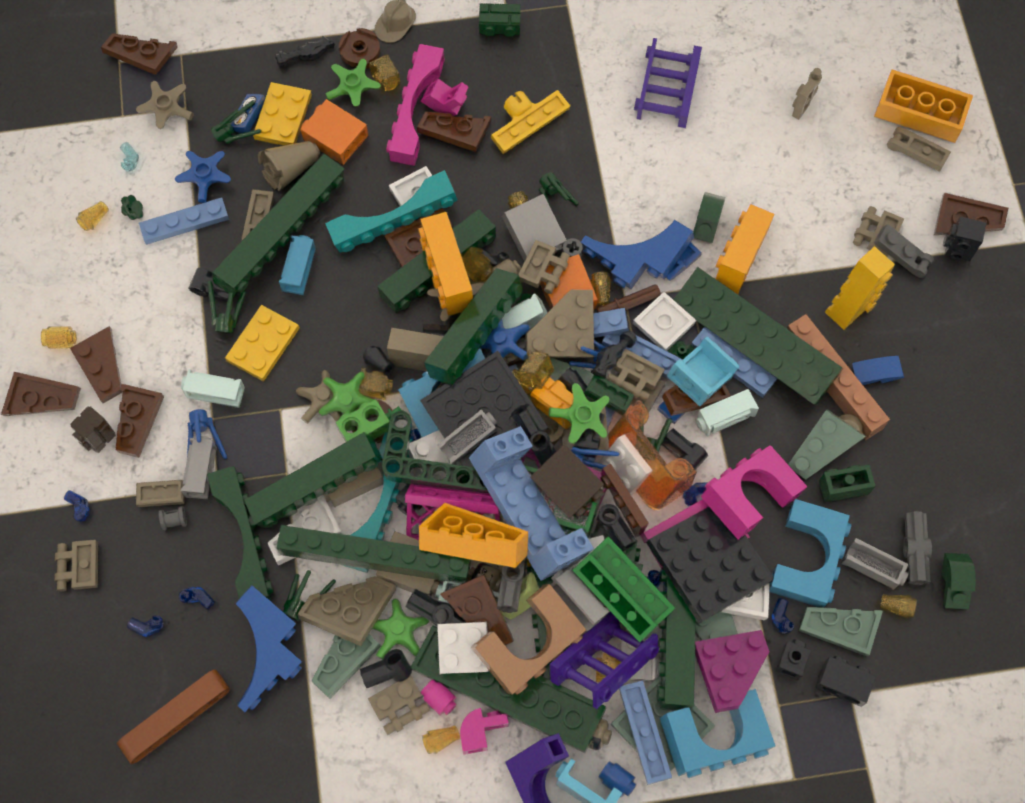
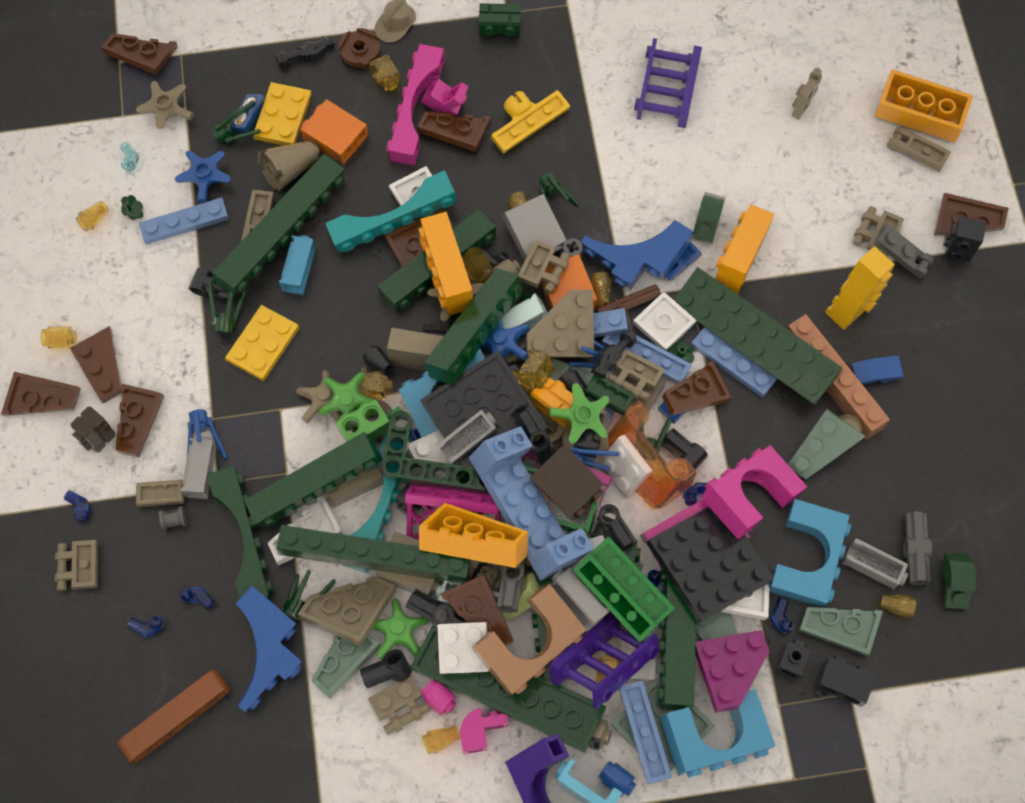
light aqua window [181,369,245,408] -> none
bright green animal [325,59,381,107] -> none
reddish brown wing [600,464,649,538] -> none
medium azure panel [667,337,740,406] -> none
light aqua window [696,389,759,437] -> none
dark green brick [819,465,876,502] -> none

